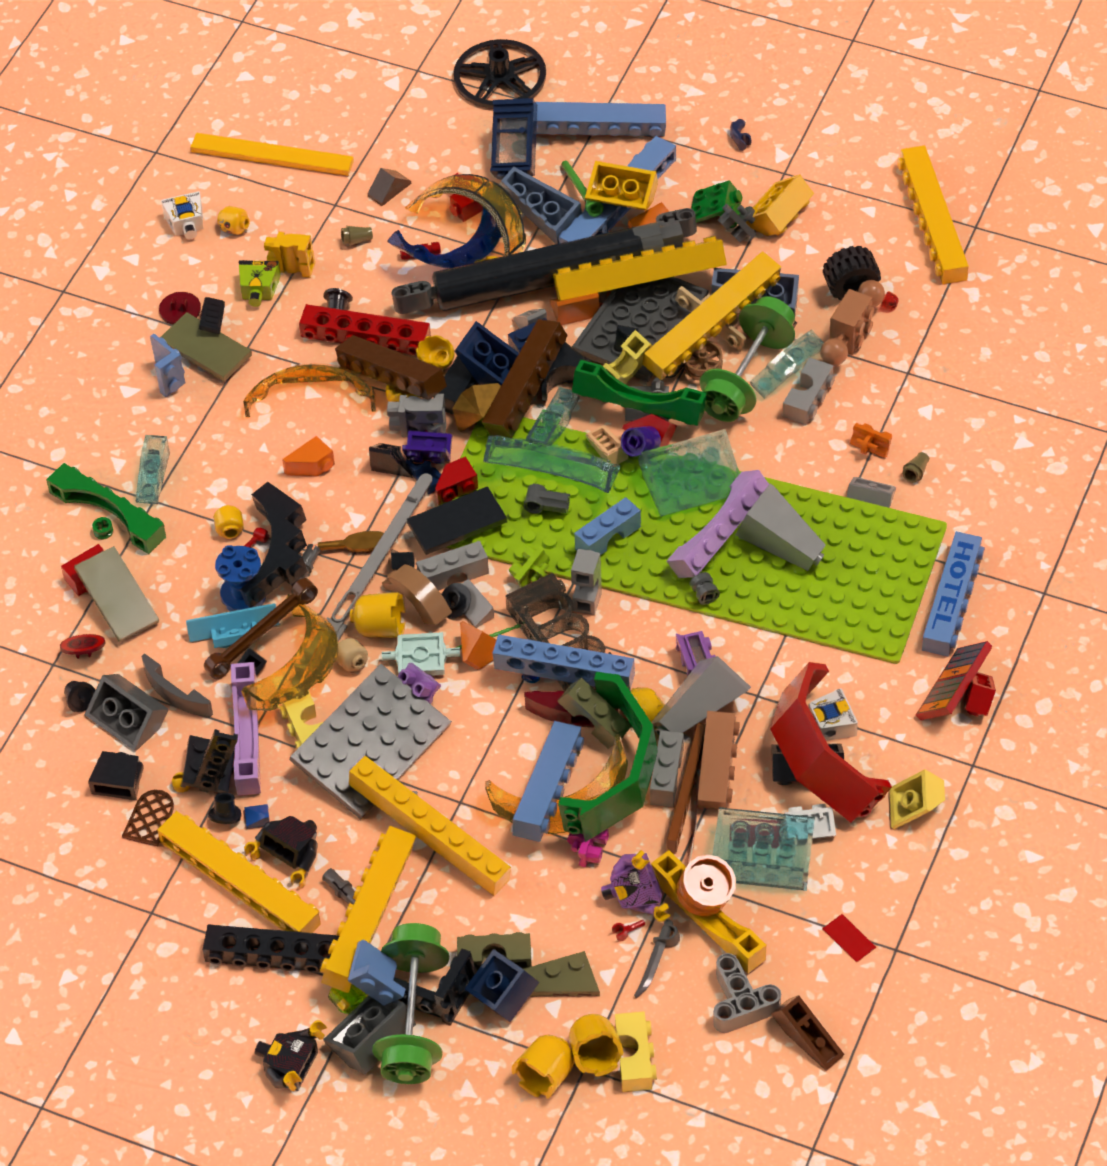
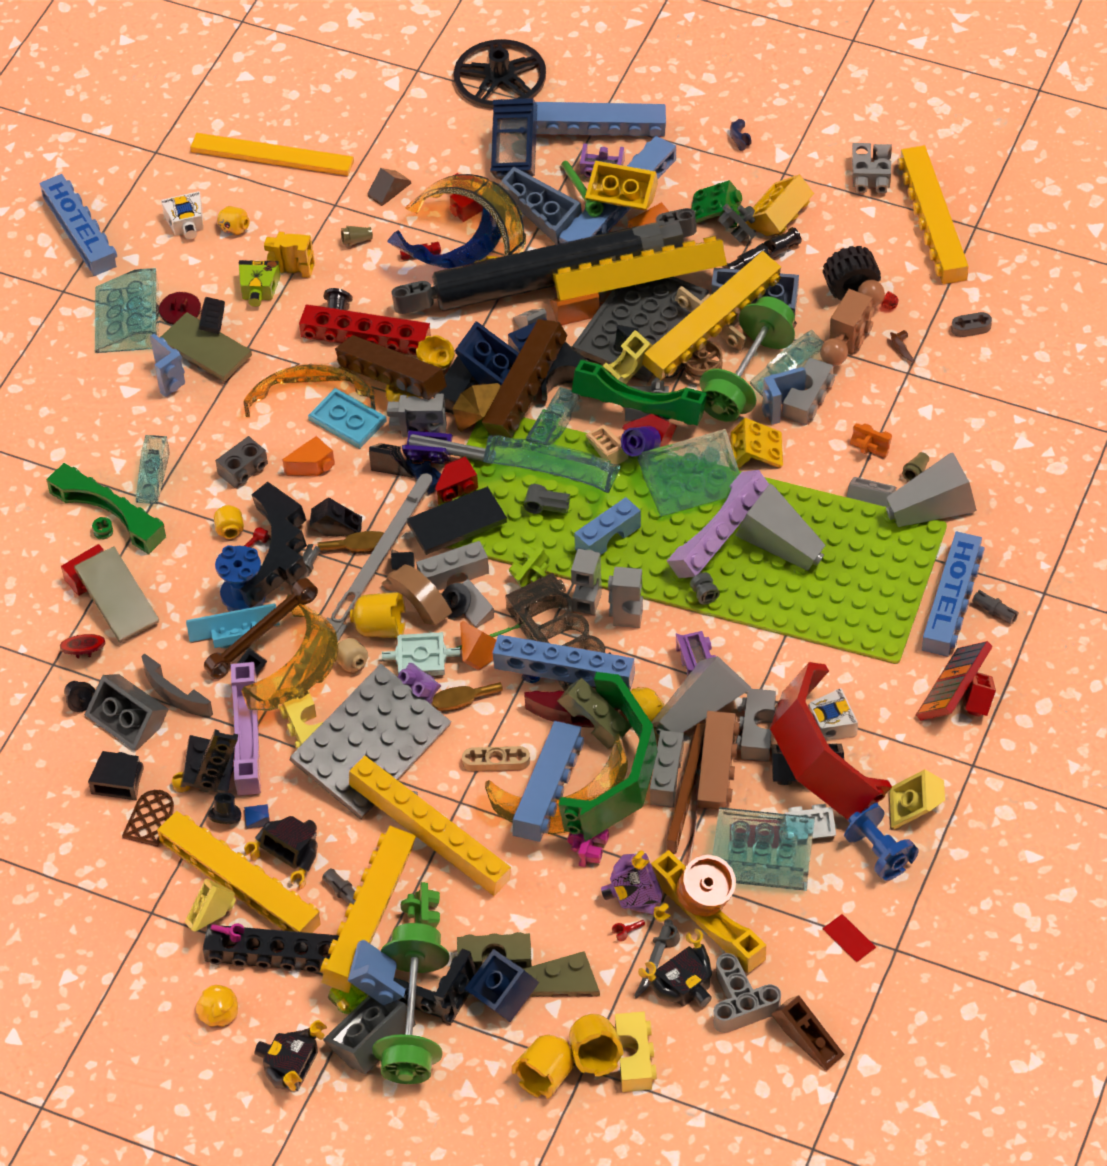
none -> medium blue brick [39,174,118,276]
none -> clear light blue slope [95,268,159,353]
none -> light yellow slope [184,878,236,932]
none -> yellow hair [196,985,238,1027]
none -> dark pink hand [211,923,244,942]
none -> dark grey brick [215,436,268,488]
none -> medium azure tile [308,388,387,449]
none -> black slope [309,497,362,536]
none -> bright green hips [400,882,440,927]
none -> light grey axle [409,434,495,463]
none -> pearl gold piece [432,682,503,712]
none -> tan beam [462,746,530,772]
none -> medium lavender window [580,143,625,177]
none -> light grey arch [608,567,643,628]
none -> black torso [638,929,712,1007]
none -> black piece [722,227,802,270]
none -> yellow bracket [731,418,783,469]
none -> light grey arch [737,688,776,762]
none -> medium blue bracket [762,367,806,425]
none -> blue piece [844,803,919,881]
none -> light grey hips [852,143,892,194]
none -> light grey slope [885,452,977,527]
none -> reddish brown bar [890,330,915,363]
none -> dark grey beam [951,312,992,337]
none -> dark grey pin [972,590,1019,625]

